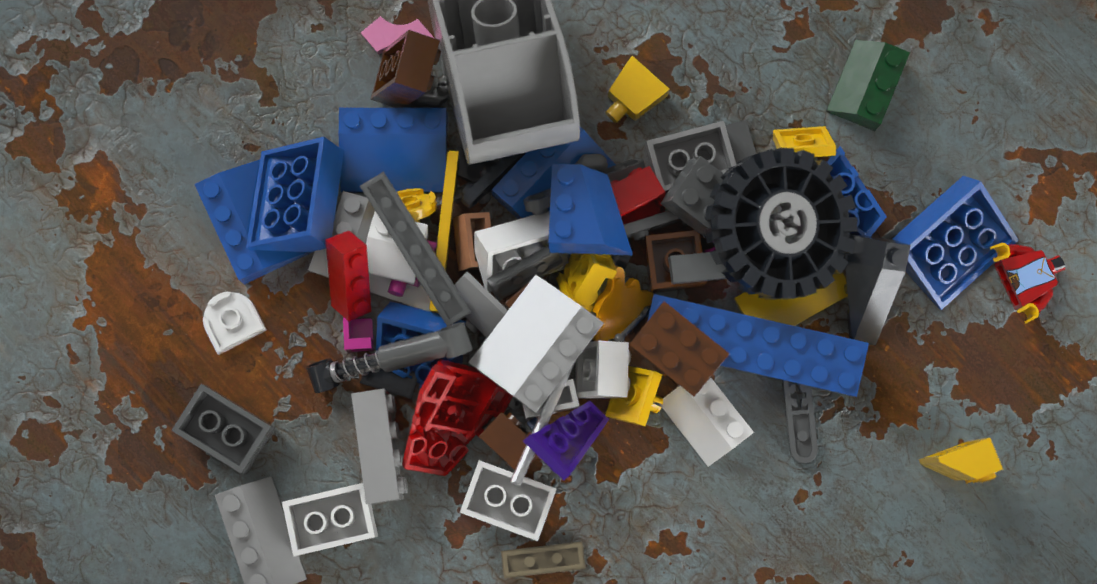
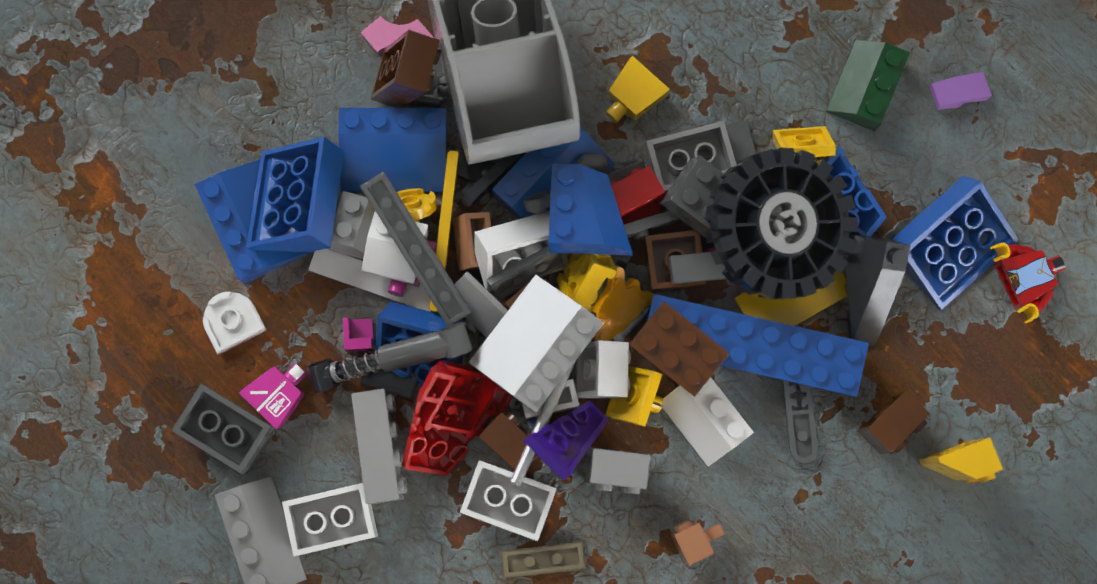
red brick [325,230,371,322] -> none
none -> dark pink torso [239,363,307,430]
none -> light grey brick [588,449,650,494]
none -> nougat brick [670,520,725,566]
none -> reddish brown brick [857,390,930,454]
none -> medium lavender slope [929,72,992,110]

